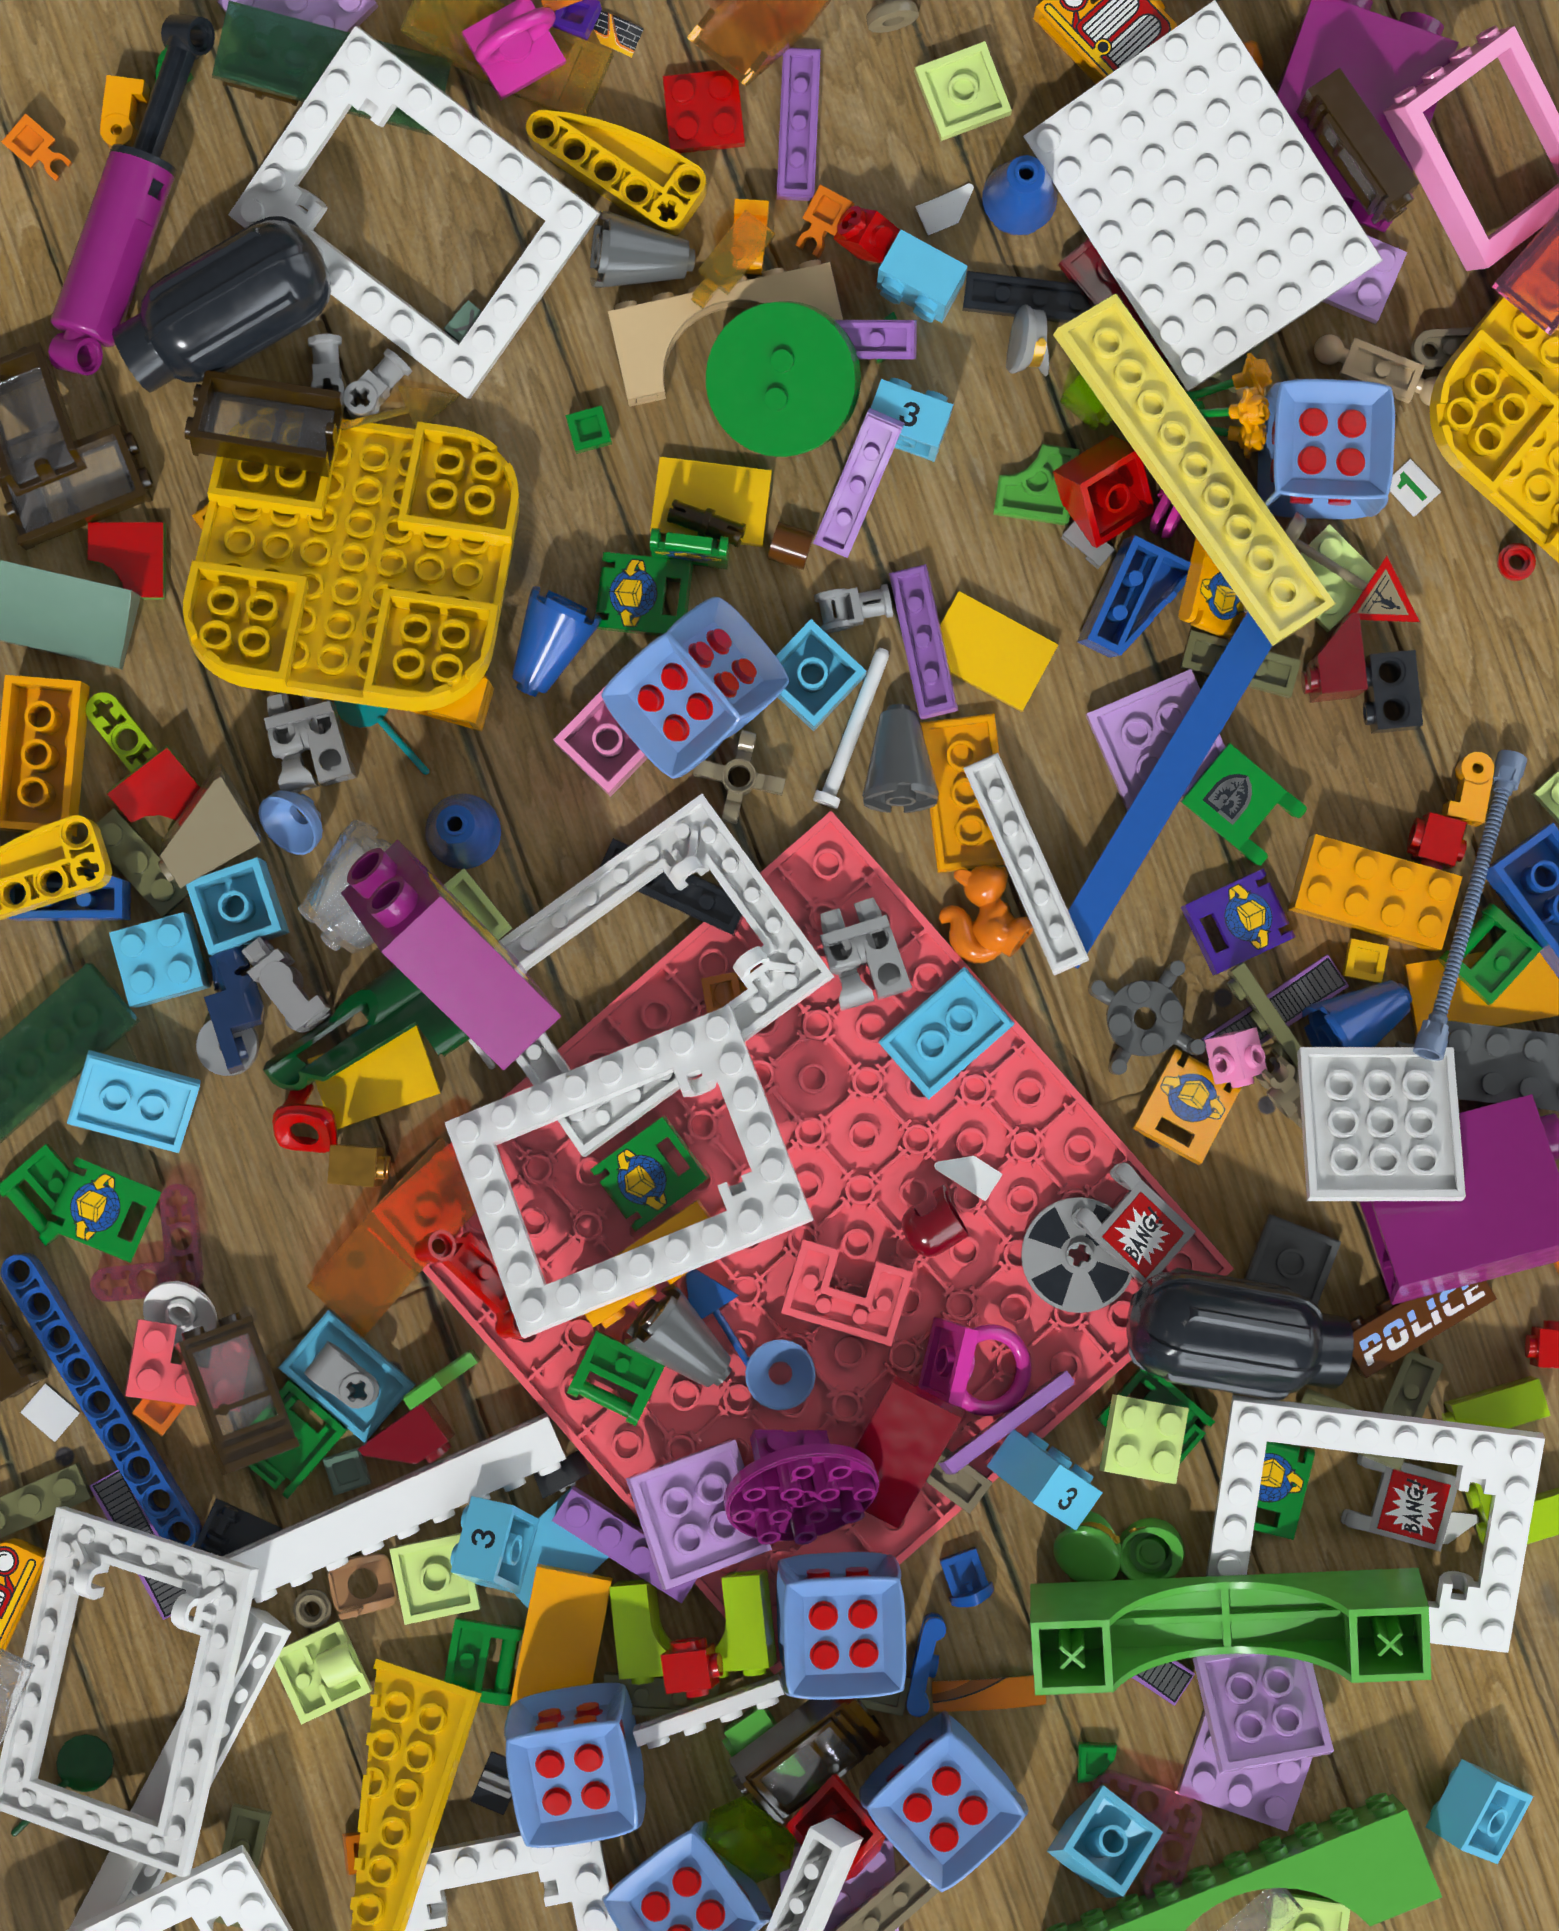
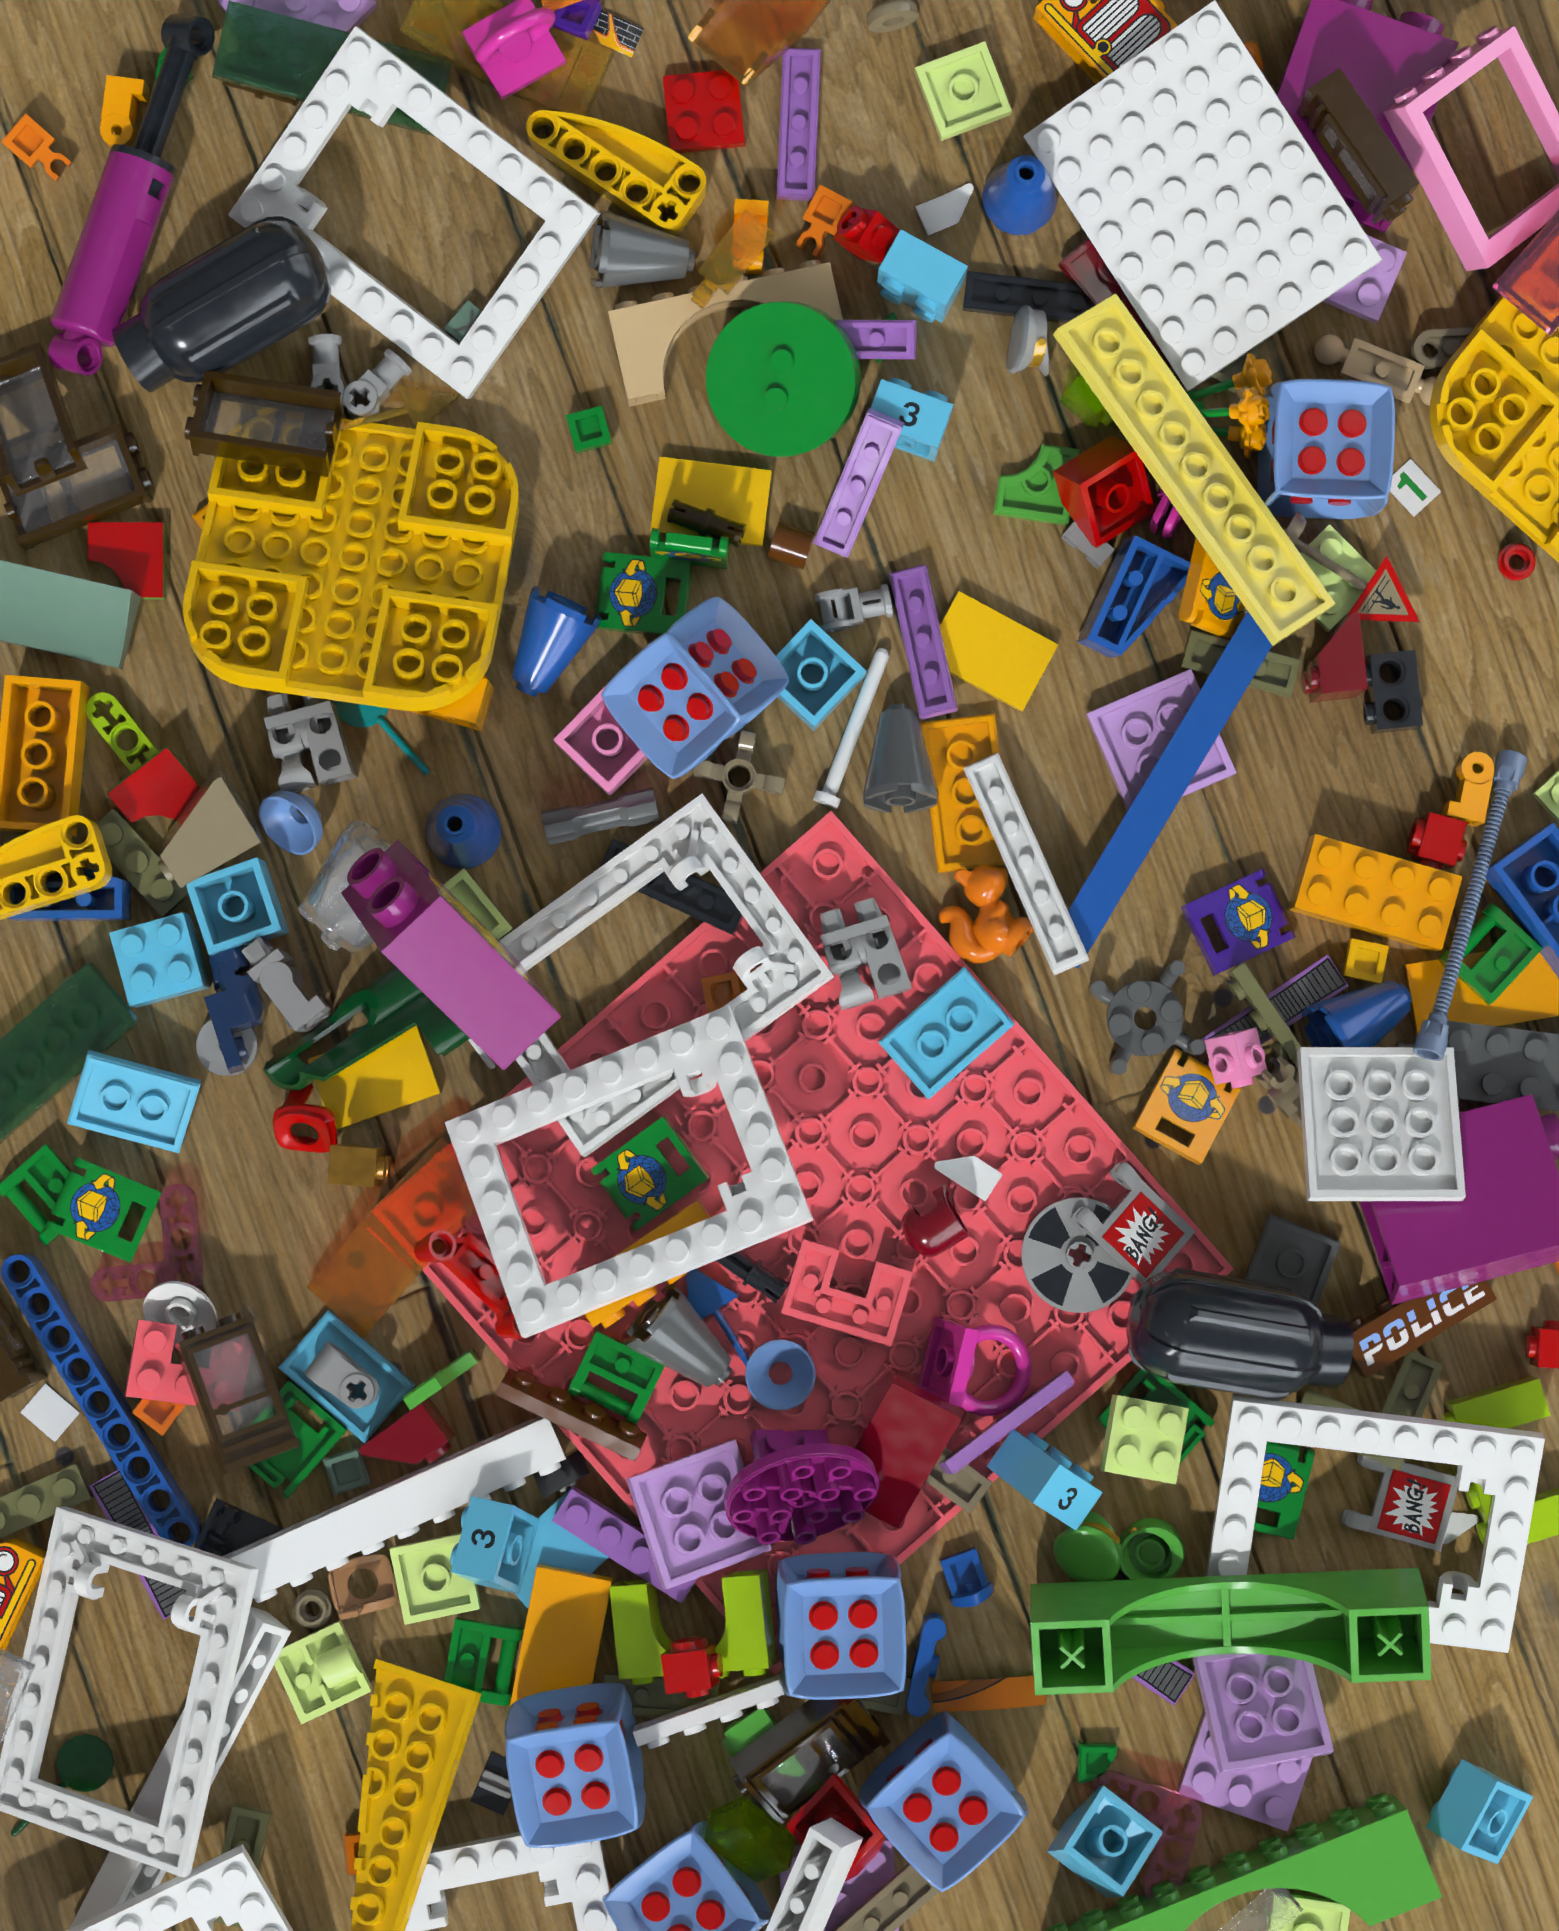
green flag [1180,743,1307,866] -> none
none -> reddish brown plate [495,1368,647,1462]
none -> dark grey axle [541,787,660,845]
none -> black axle [716,1251,789,1304]

